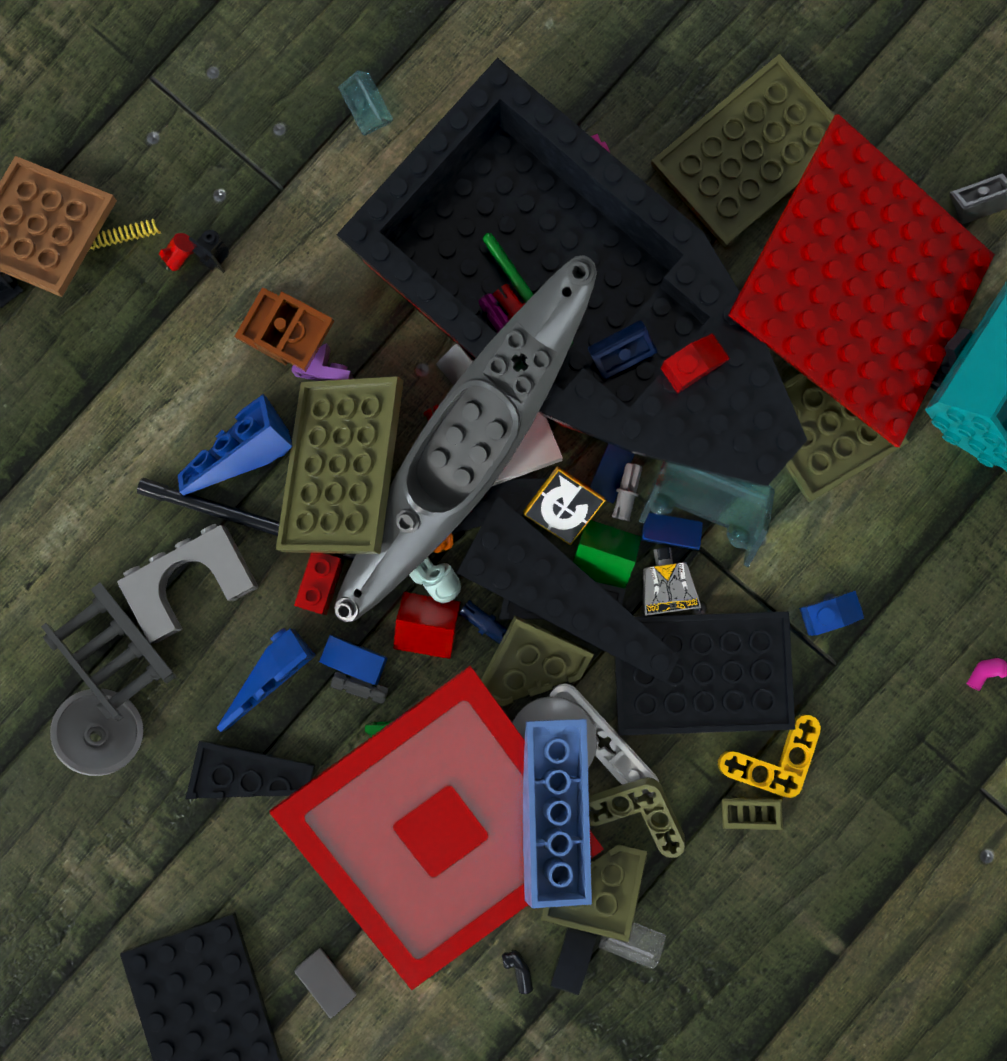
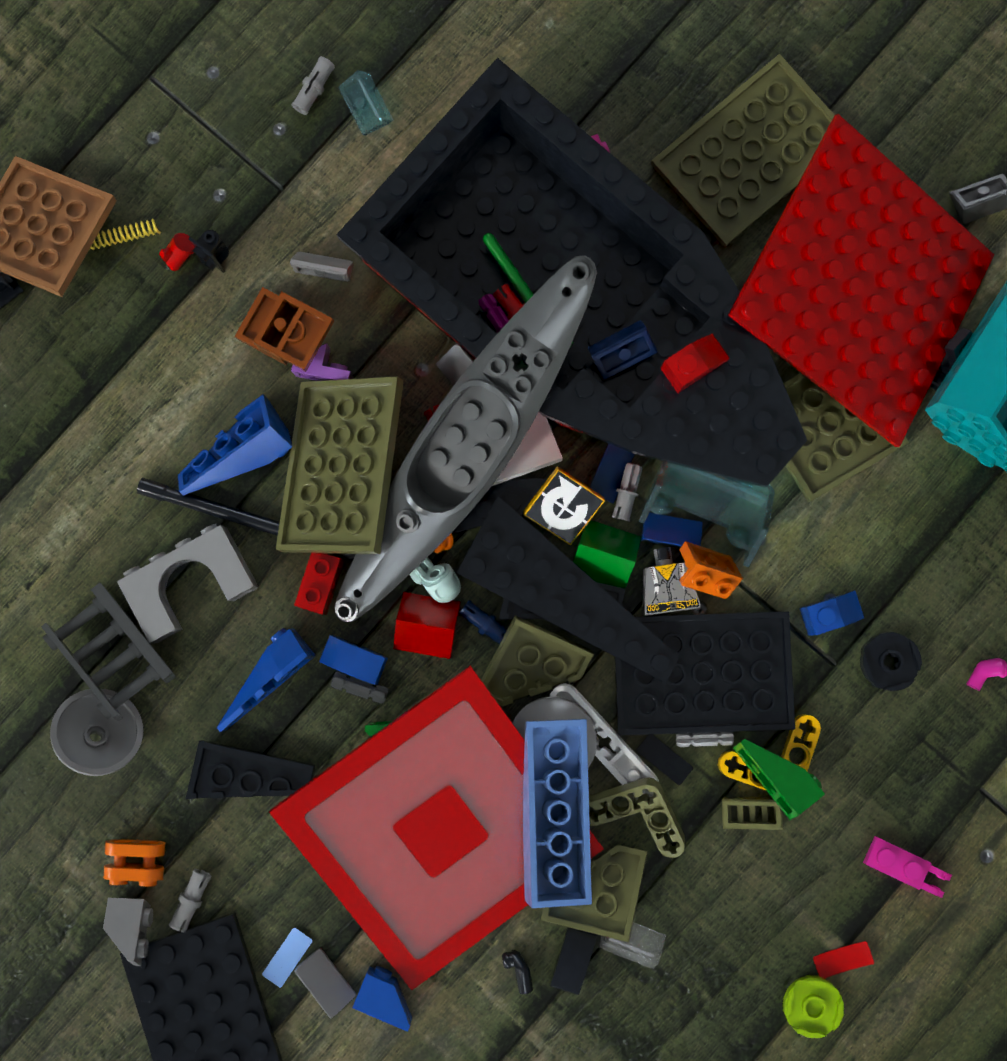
none -> orange brick [103,839,166,887]
none -> light grey slope [103,898,153,966]
none -> light grey pin [169,869,212,933]
none -> light blue sticker [262,928,312,988]
none -> light grey slope [290,252,353,282]
none -> light grey pin [291,56,335,115]
none -> blue slope [352,966,412,1032]
none -> black sticker [637,734,693,785]
none -> light grey axle [676,732,734,747]
none -> orange bracket [679,541,743,599]
none -> green slope [733,739,825,820]
none -> lime tile [783,975,844,1038]
none -> red sticker [813,941,874,979]
none -> black plate [860,632,922,691]
none -> dark pink hinge [863,836,952,898]

